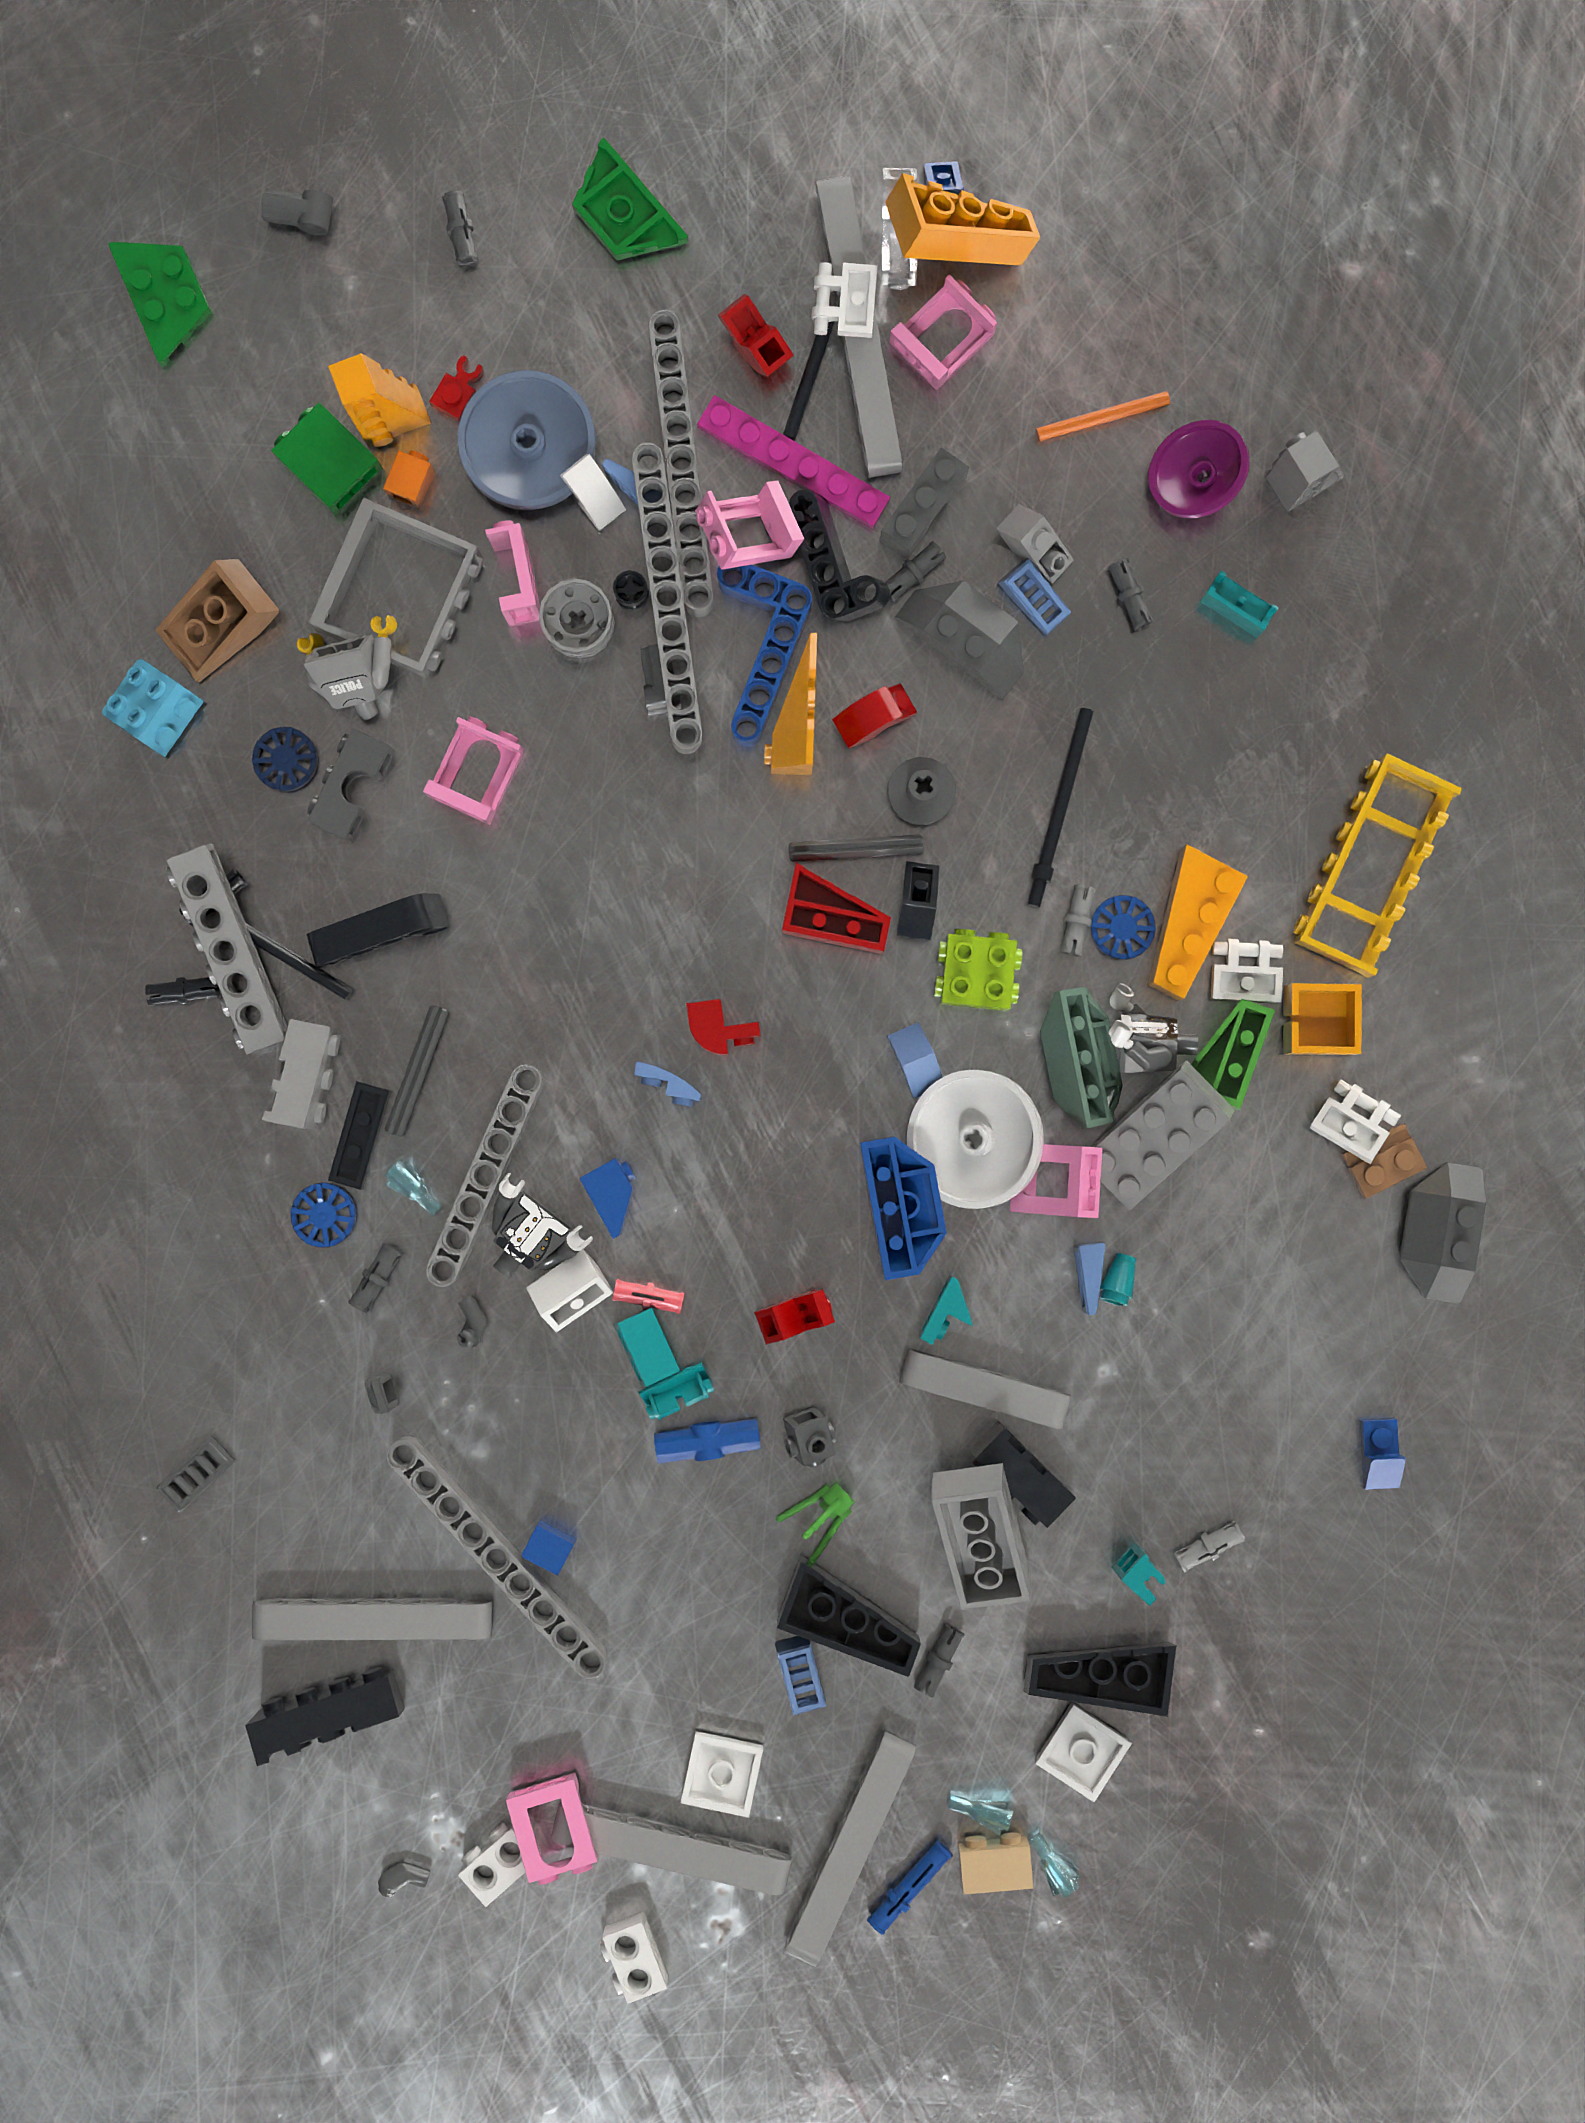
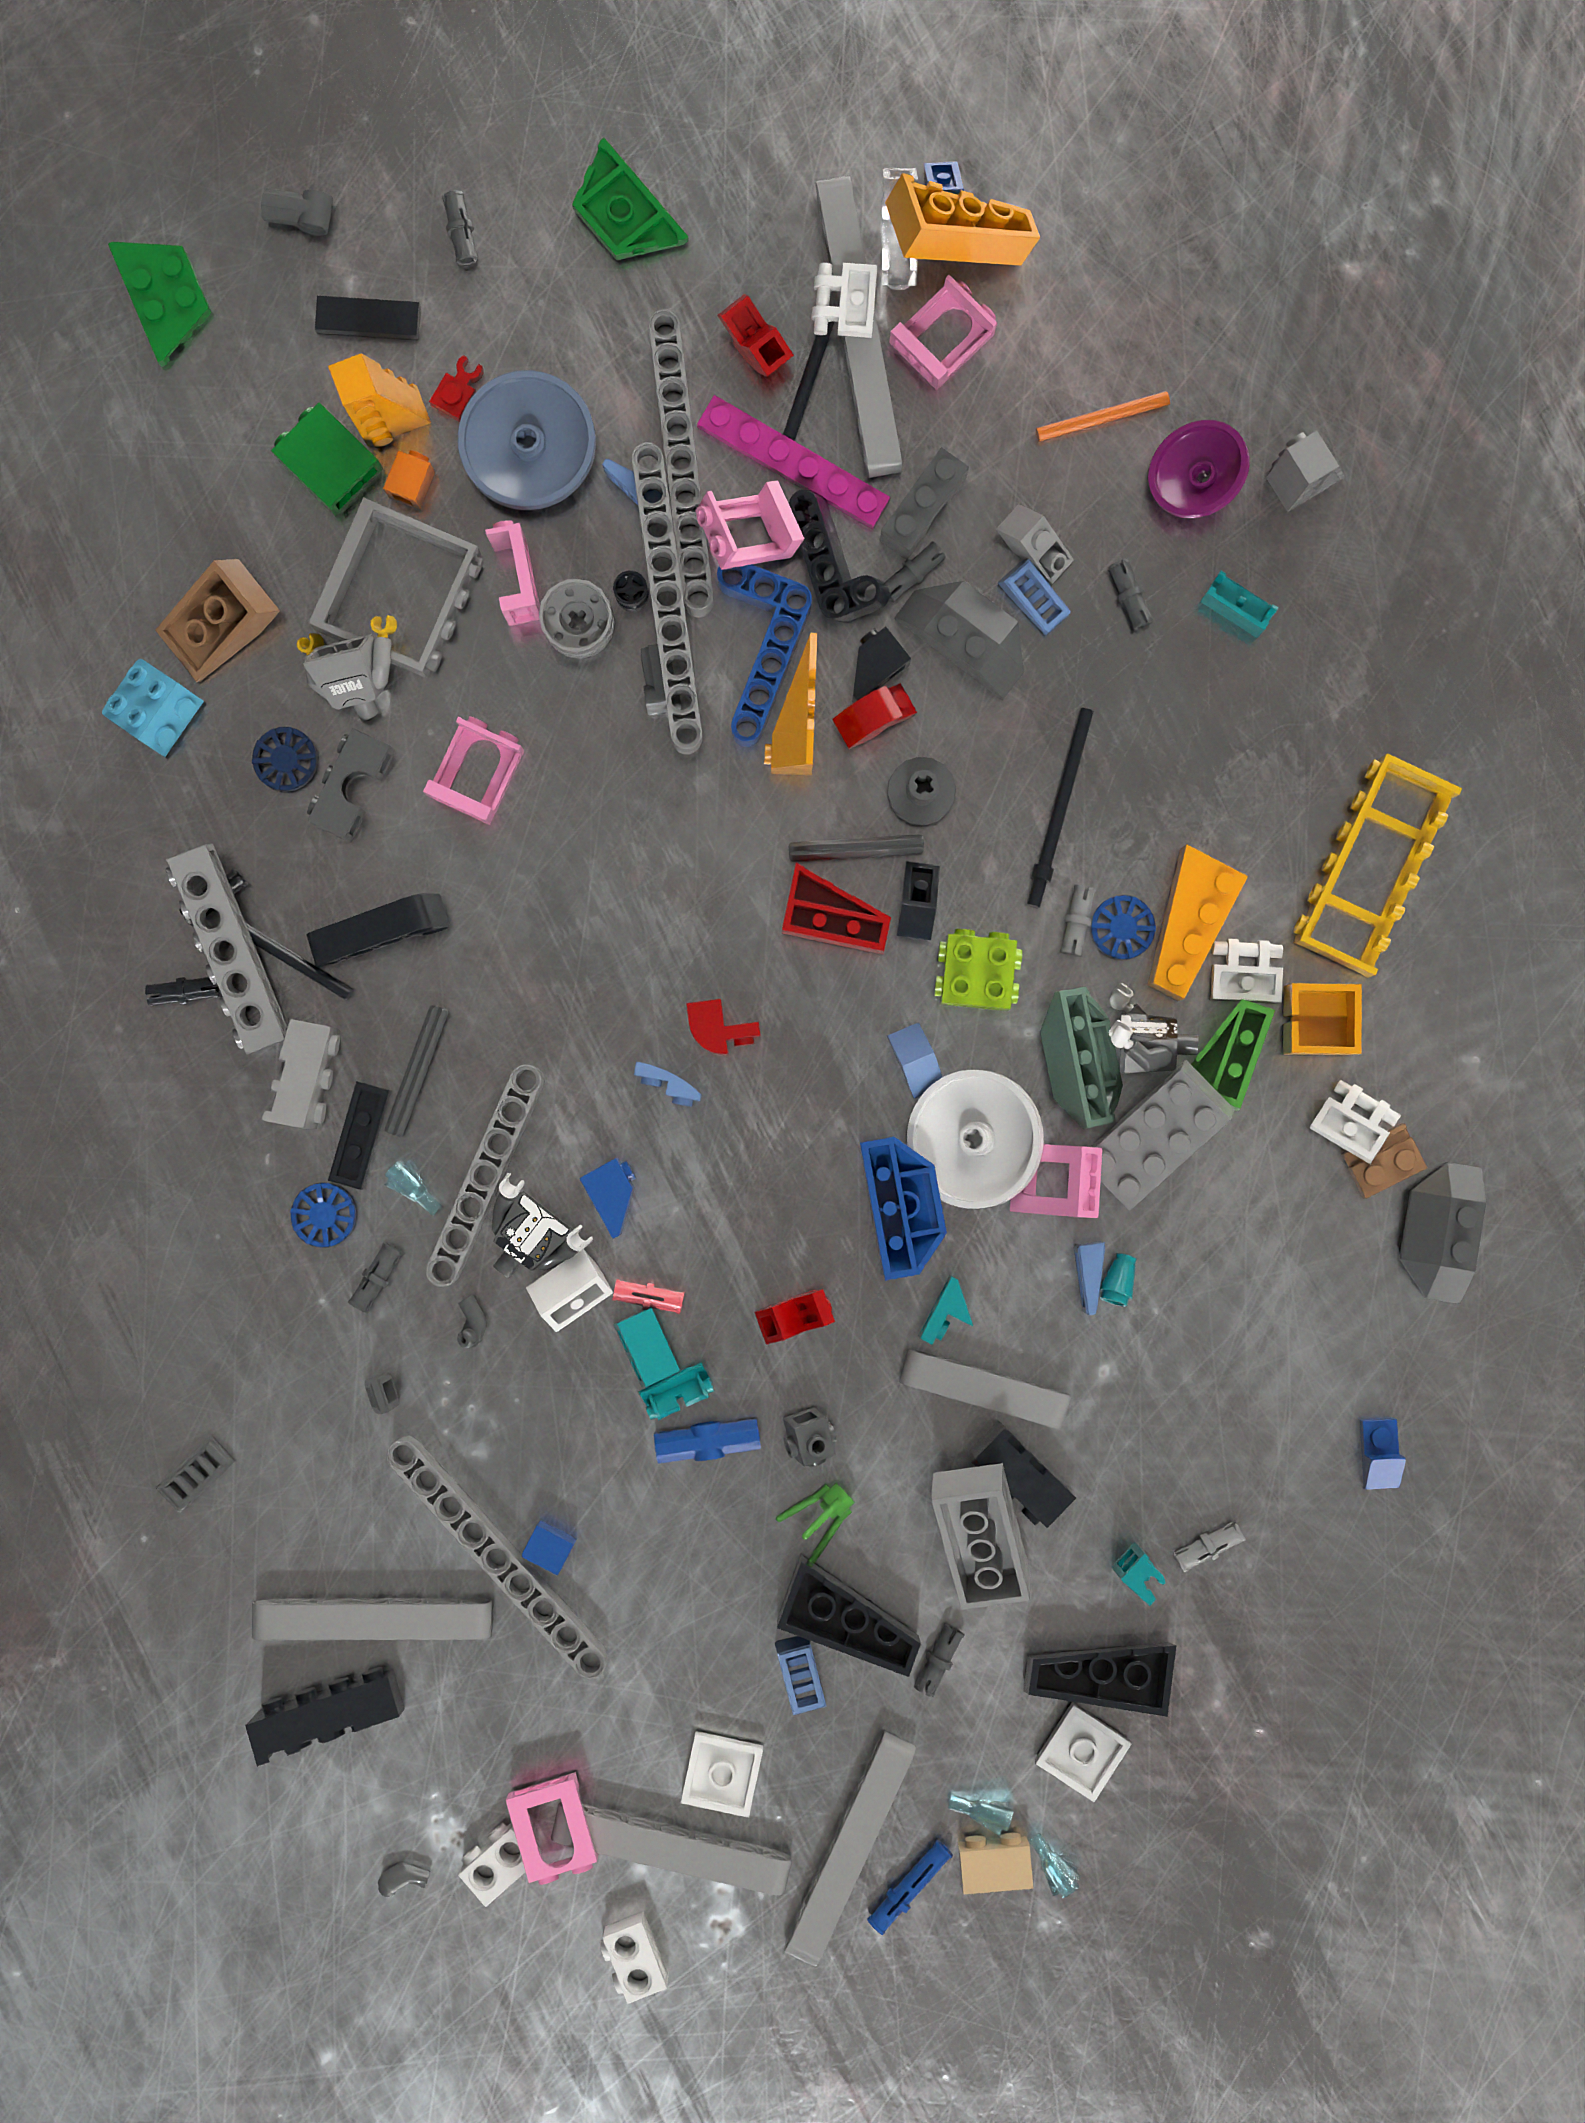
white slope [560,454,626,531] -> none
none -> black tile [315,295,421,340]
none -> black slope [852,626,911,703]

